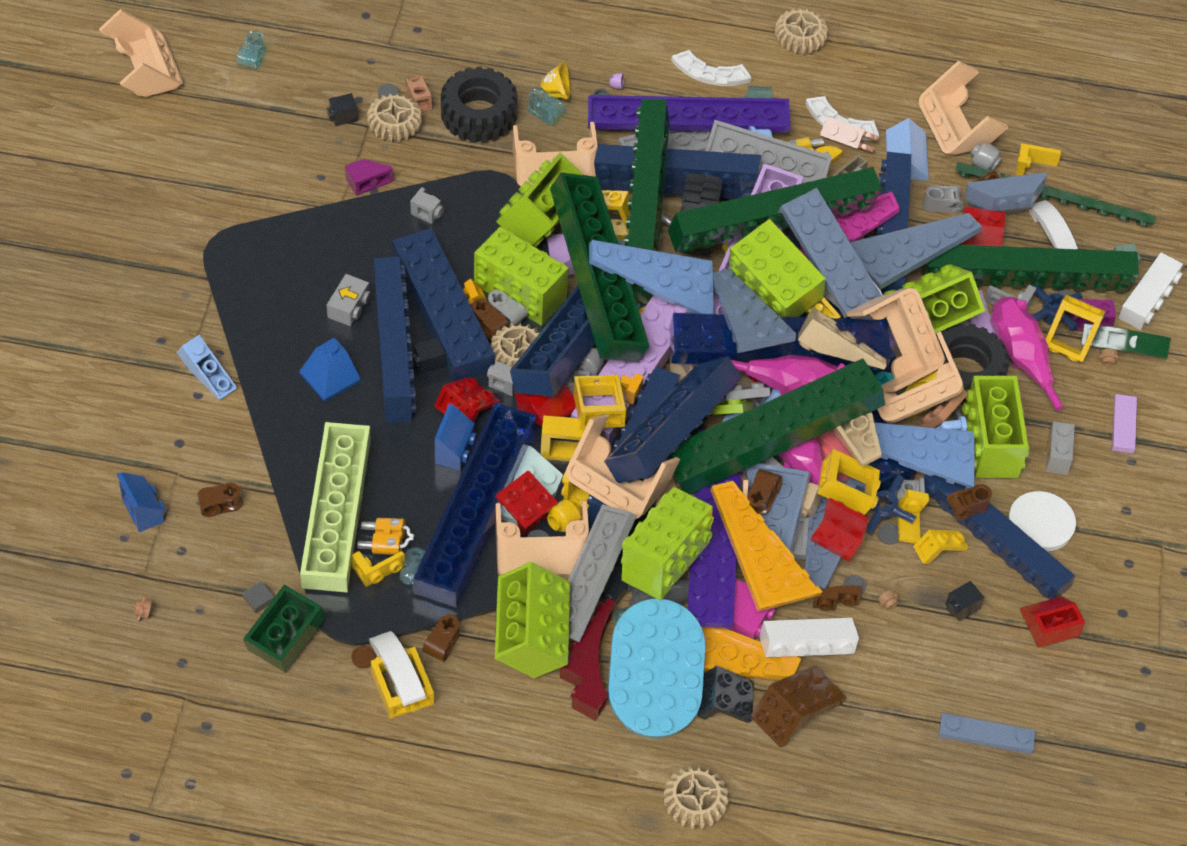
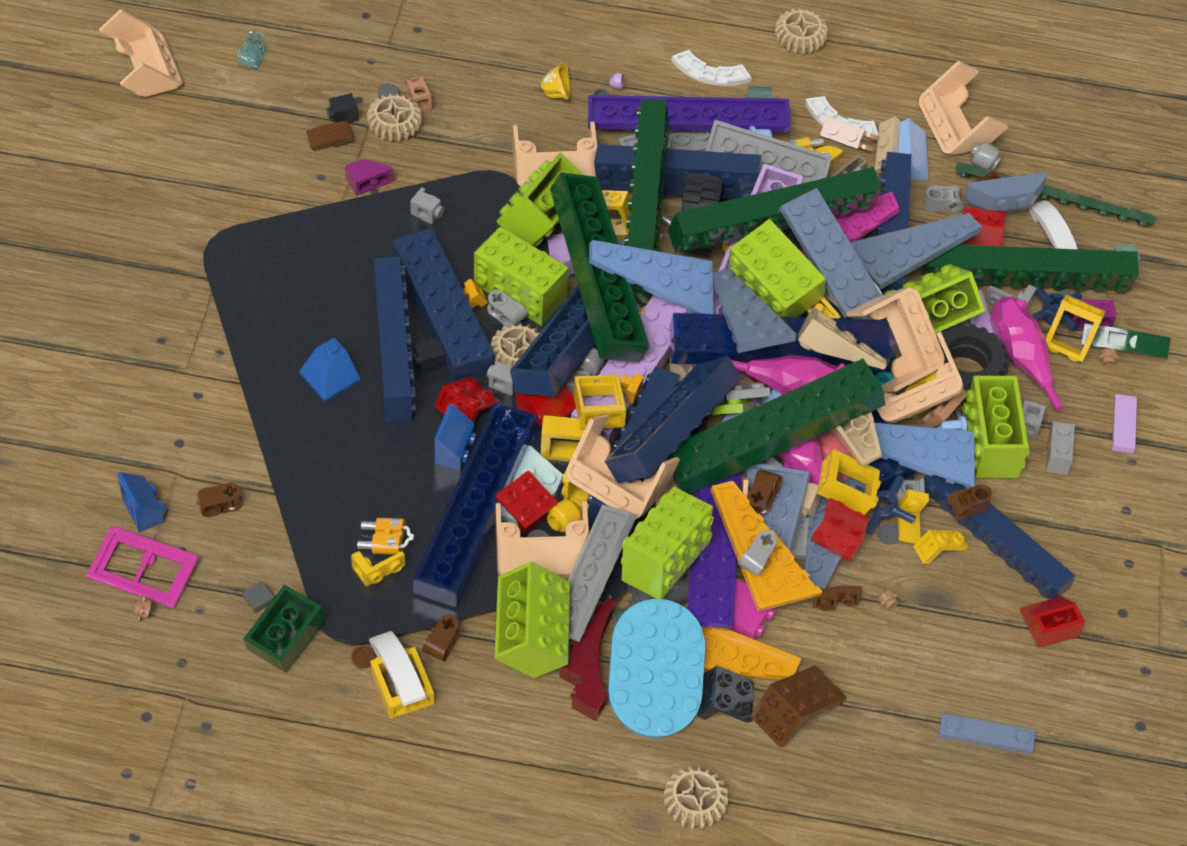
light blue slope [176,335,237,400] -> none
yellowish green brick [300,422,371,592] -> none
light grey brick [327,274,371,326] -> none
clear light blue plate [400,548,428,585] -> none
black tyre [441,67,517,143] -> none
reddish brown piece [471,298,509,340] -> none
clear light blue piece [527,89,566,125] -> none
white brick [759,618,859,657] -> none
dark grey piece [843,575,866,595] -> none
black brick [945,581,985,621] -> none
white tile [1008,491,1076,552] -> none
yellow bracket [1015,143,1061,175] -> none
white brick [1118,253,1183,330] -> none
none -> dark pink door [86,526,199,608]
none -> reddish brown slope [306,121,353,151]
none -> light grey piece [738,530,777,576]
none -> tan plate [875,117,901,174]
none -> light grey brick [1022,400,1046,438]

